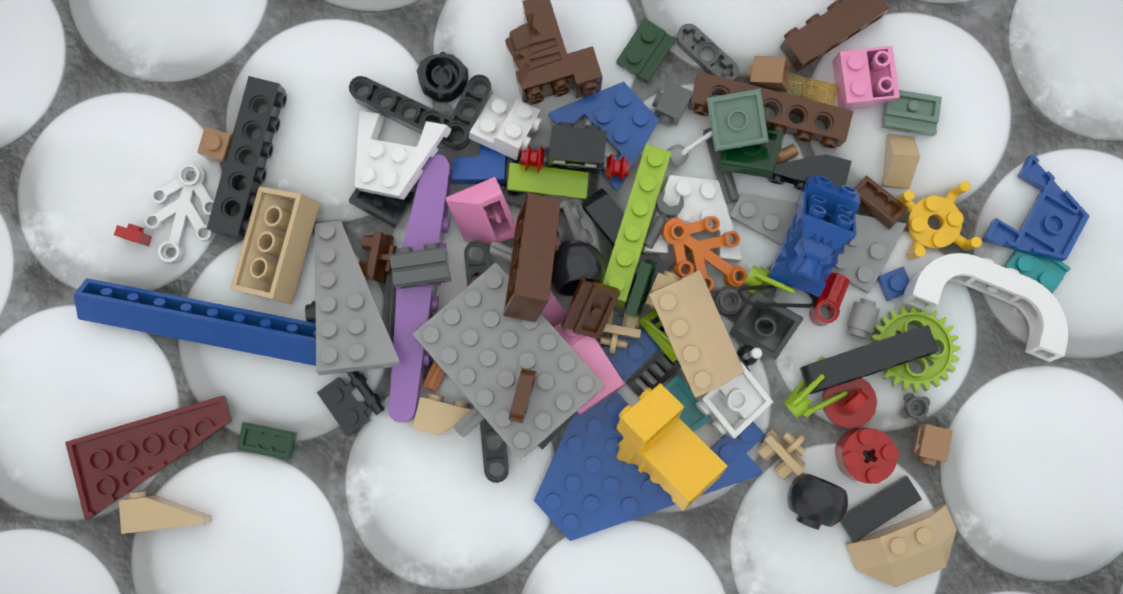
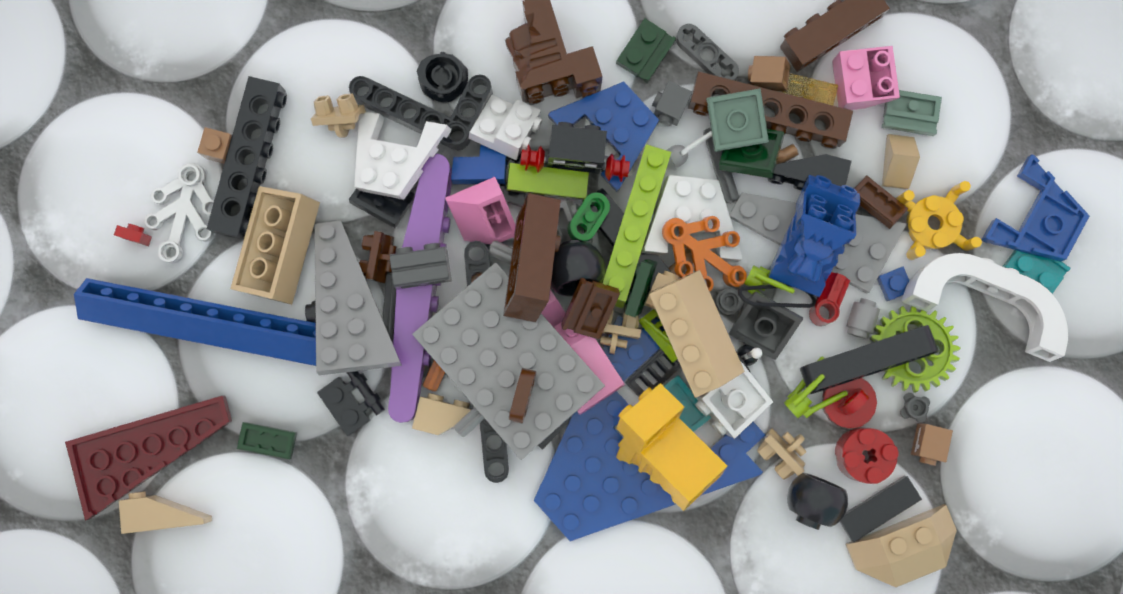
dark grey piece [643,190,684,249] -> none
none -> tan hips [311,93,366,138]
none -> green plate [567,192,610,243]

